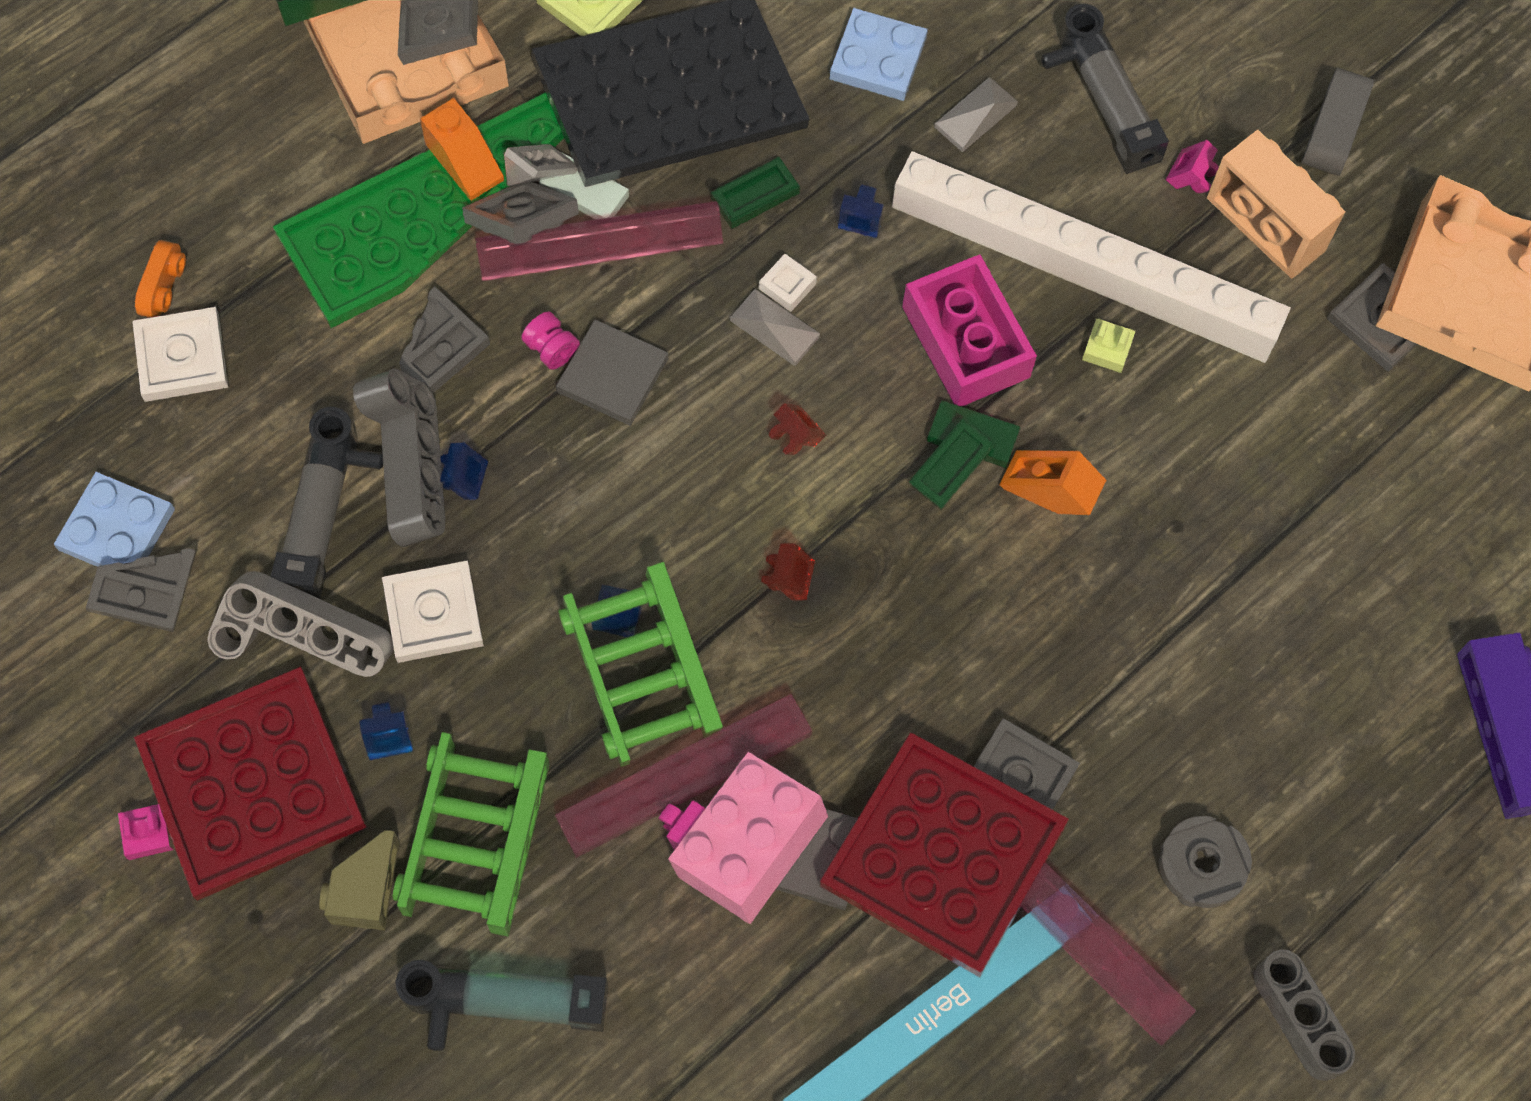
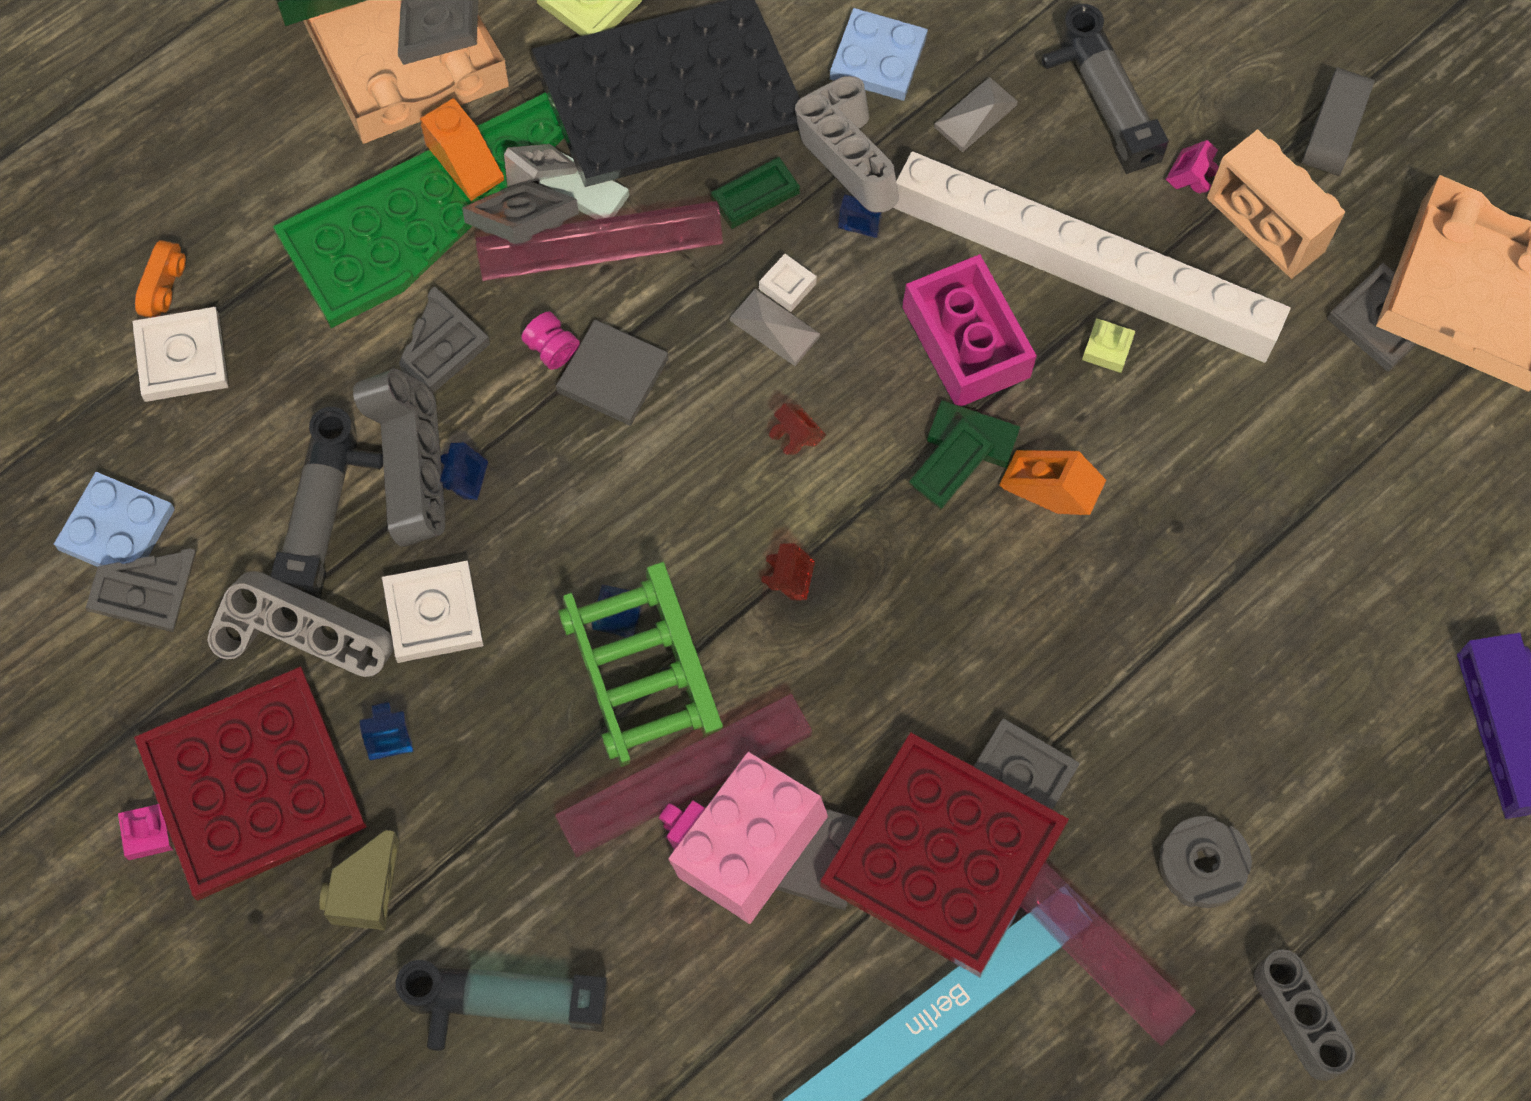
bright green fence [393,732,550,937] -> none
none -> light grey beam [795,76,899,213]

